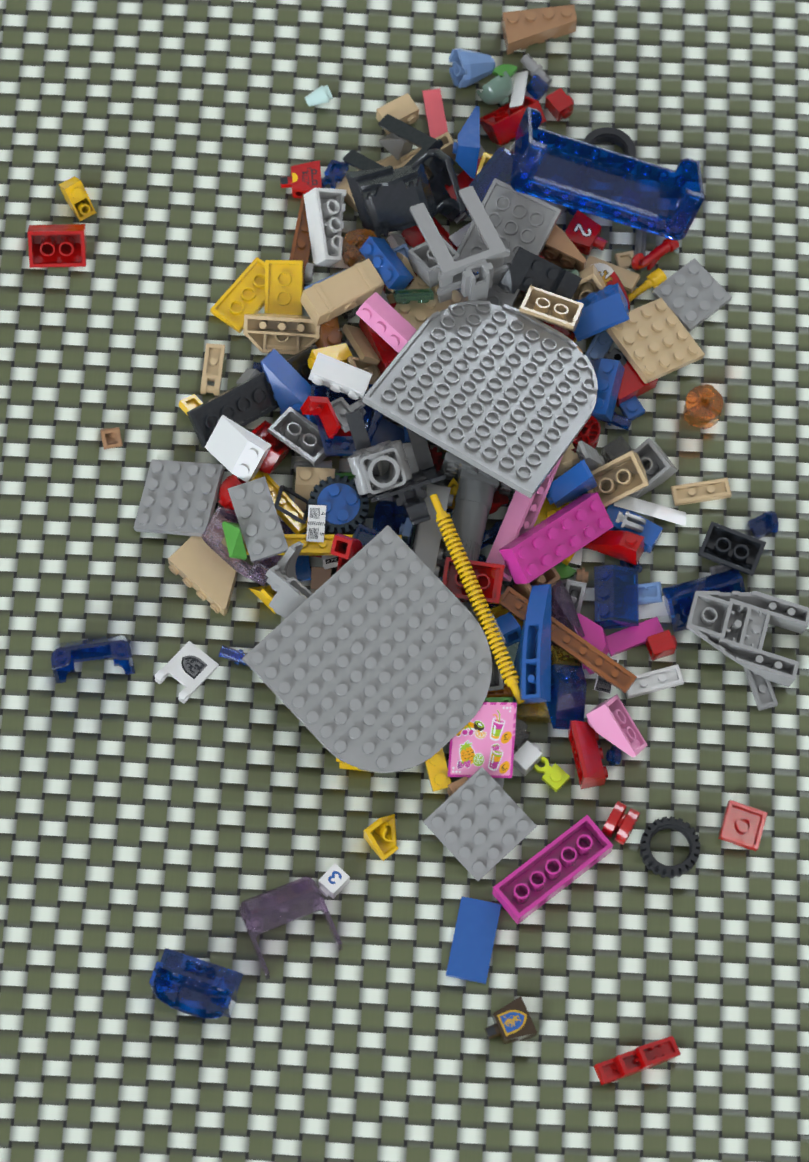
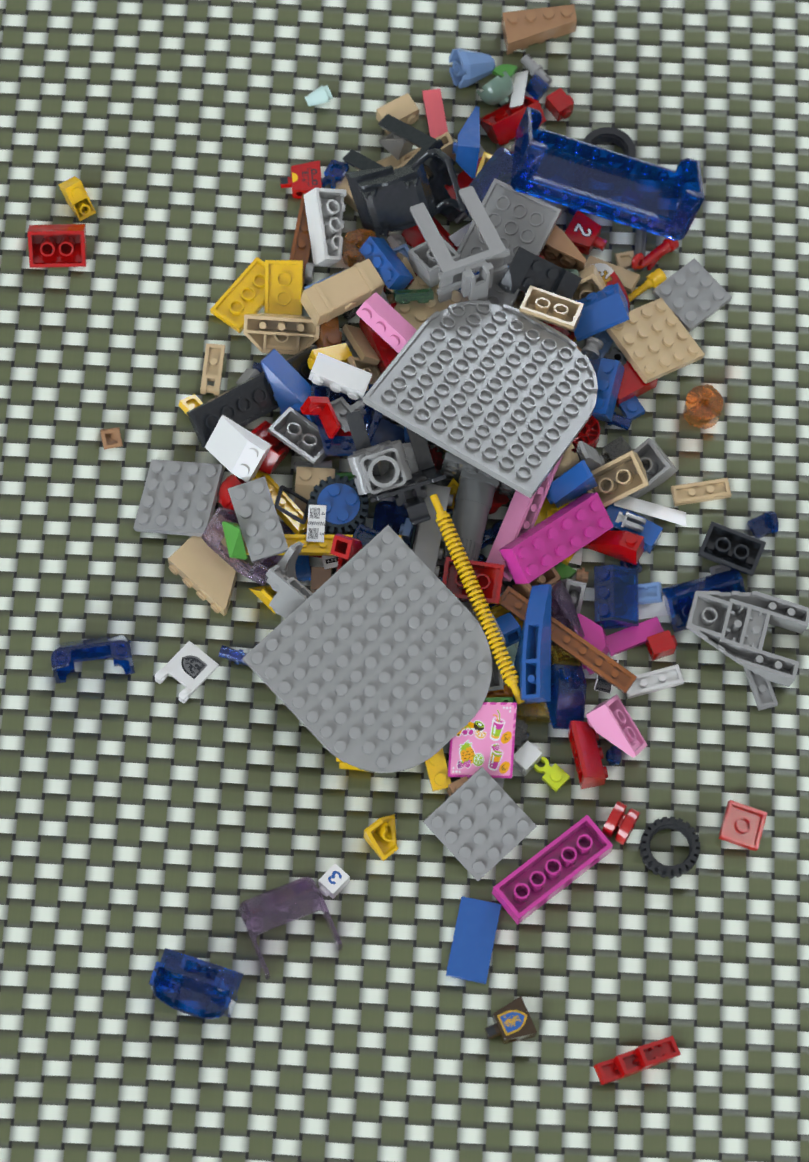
none -> light grey wheel [581,337,604,360]

